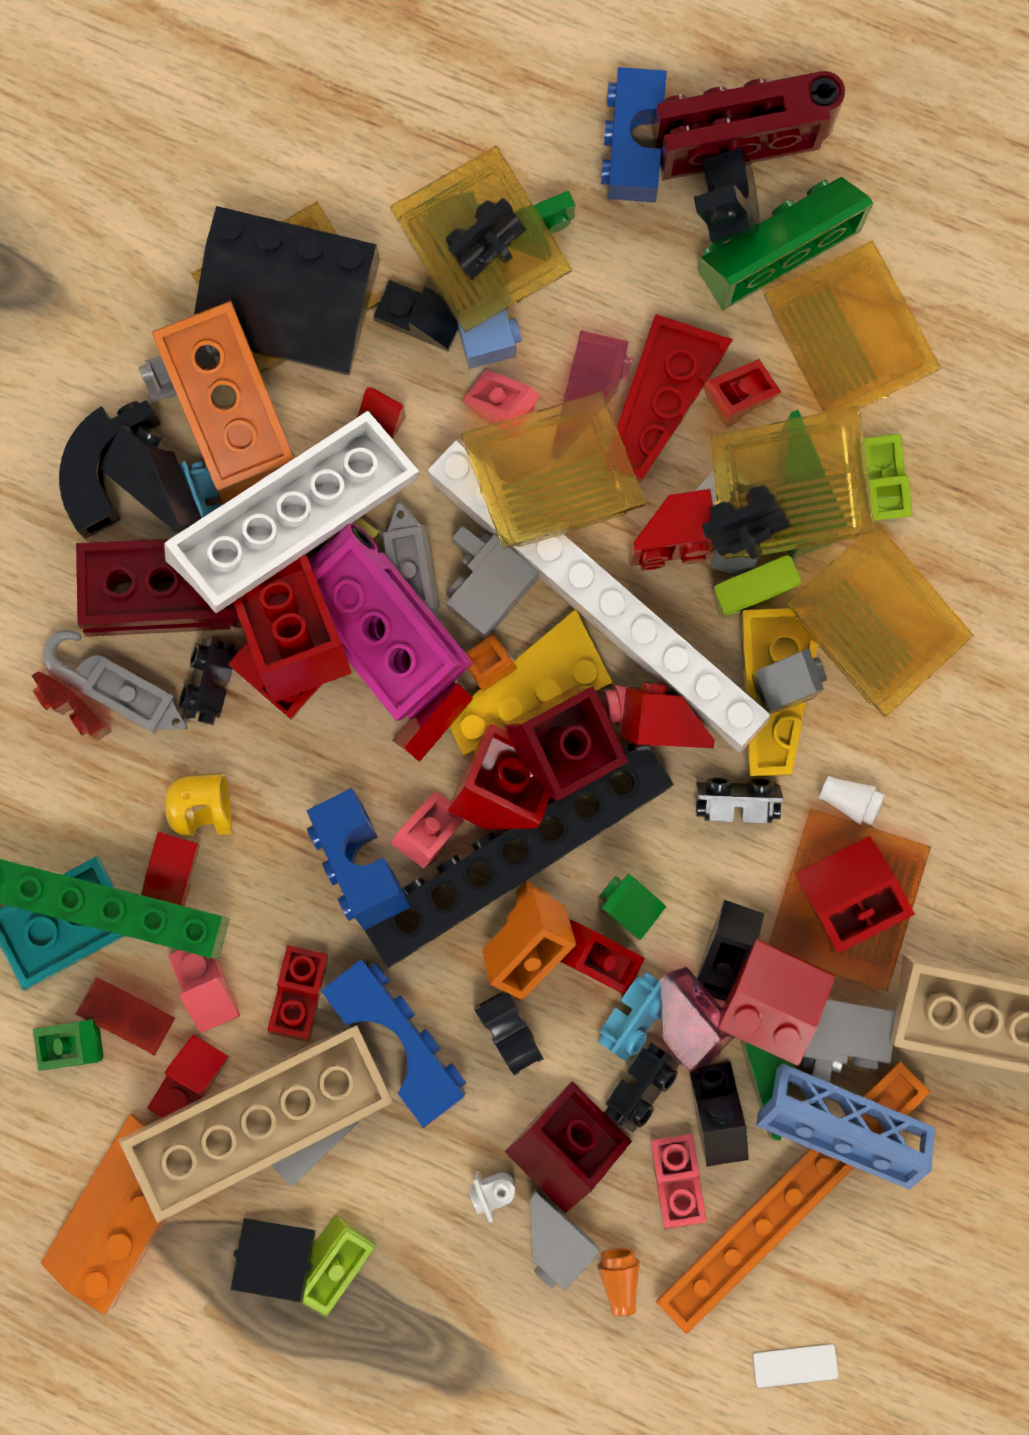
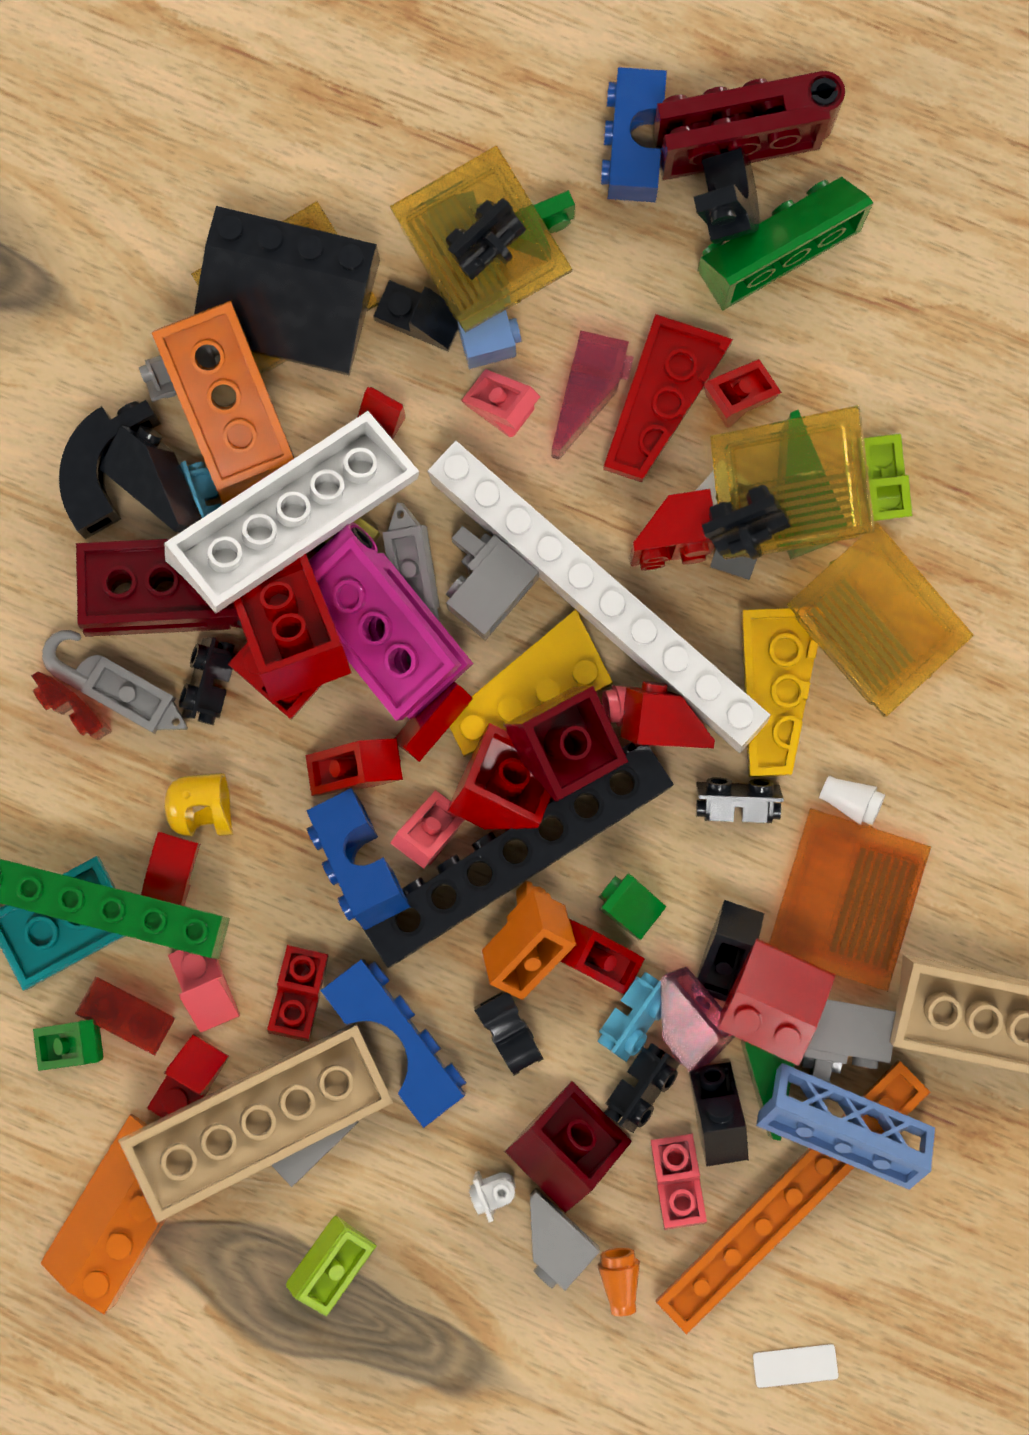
black piece [230,1218,316,1302] -> none
clear yellow piece [460,392,646,549] -> none
orange tile [465,633,517,691] -> none
lime slope [714,555,802,619] -> none
slope [752,649,827,714] -> none
clear yellow piece [764,240,942,424] -> none
red slope [794,835,915,954] -> none
none -> red slope [305,738,403,796]

